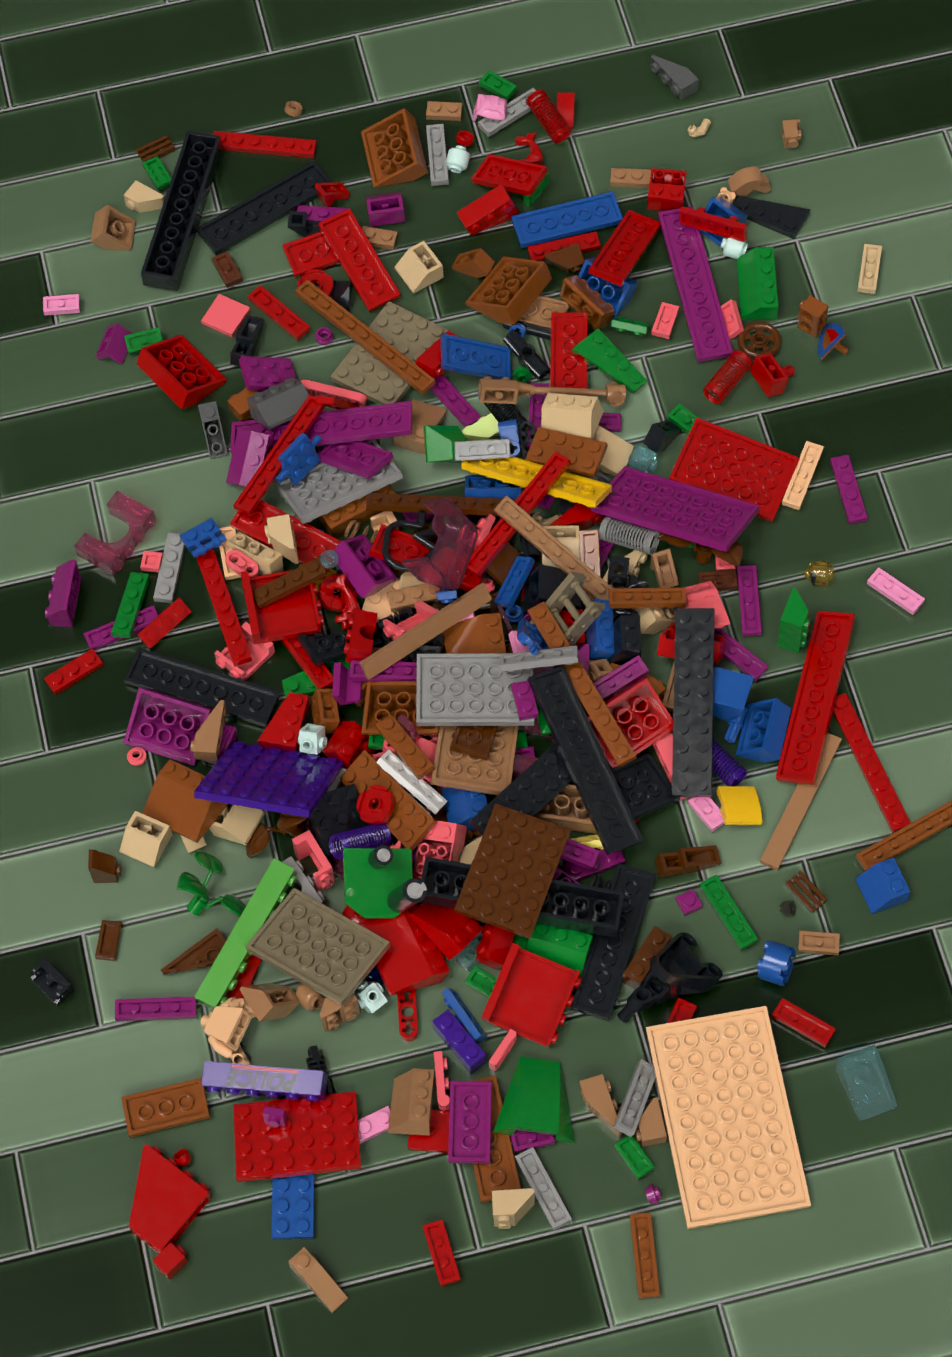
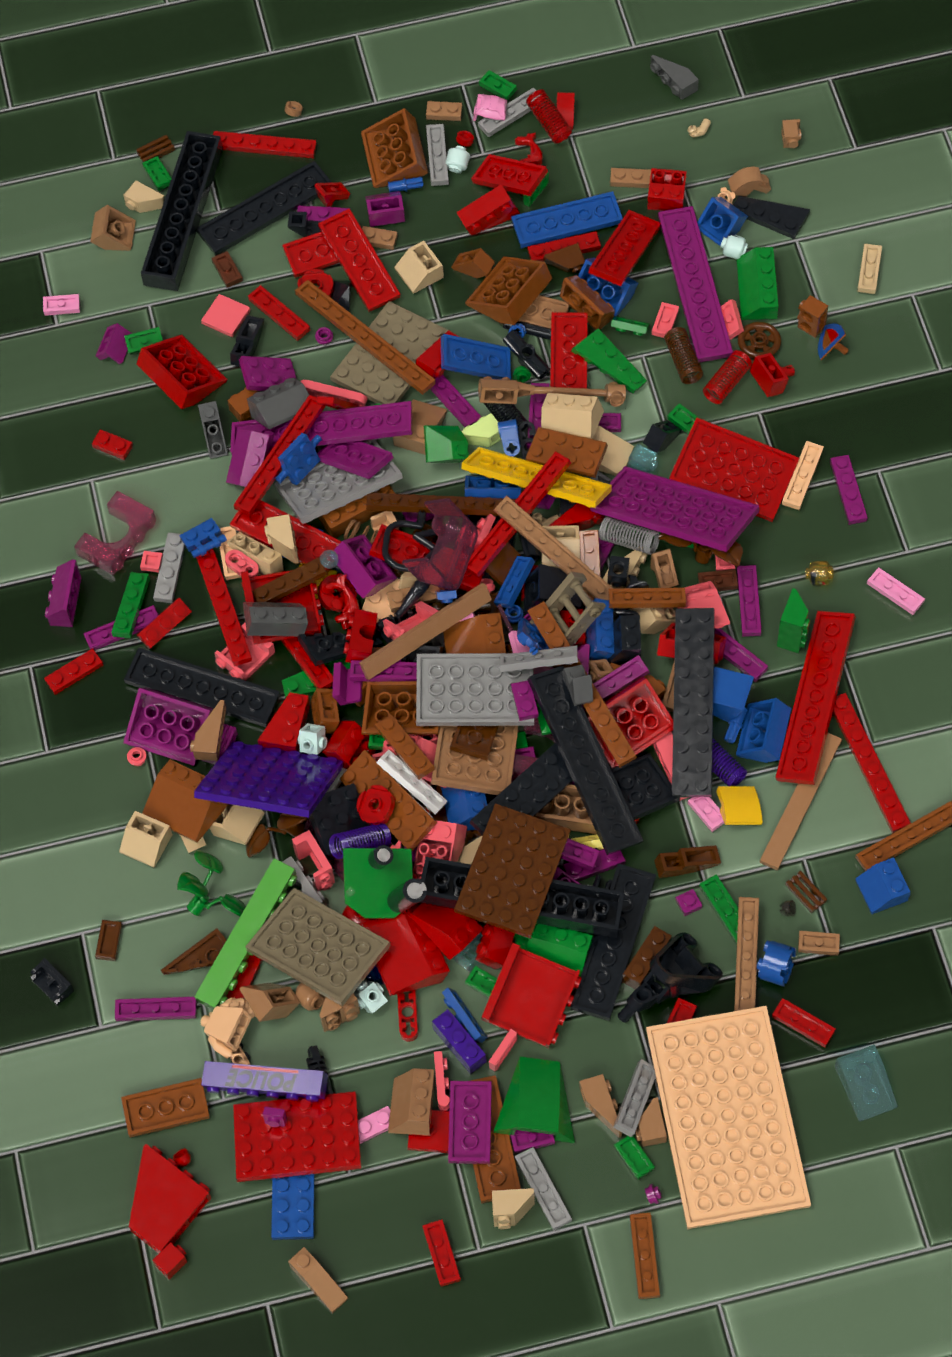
reddish brown slope [88,849,121,883] -> none
clear pink tile [397,714,418,739] -> none
light grey tile [454,438,510,461] -> none
red hinge [679,206,747,242] -> none
none -> red plate [91,429,133,460]
none -> dark grey slope [243,602,308,636]
none -> blue axle [388,177,424,192]
none -> black piece [396,577,430,617]
none -> dark grey slope [563,665,593,706]
none -> reddish brown piece [664,327,703,384]
none -> medium nougat tile [734,897,759,1011]

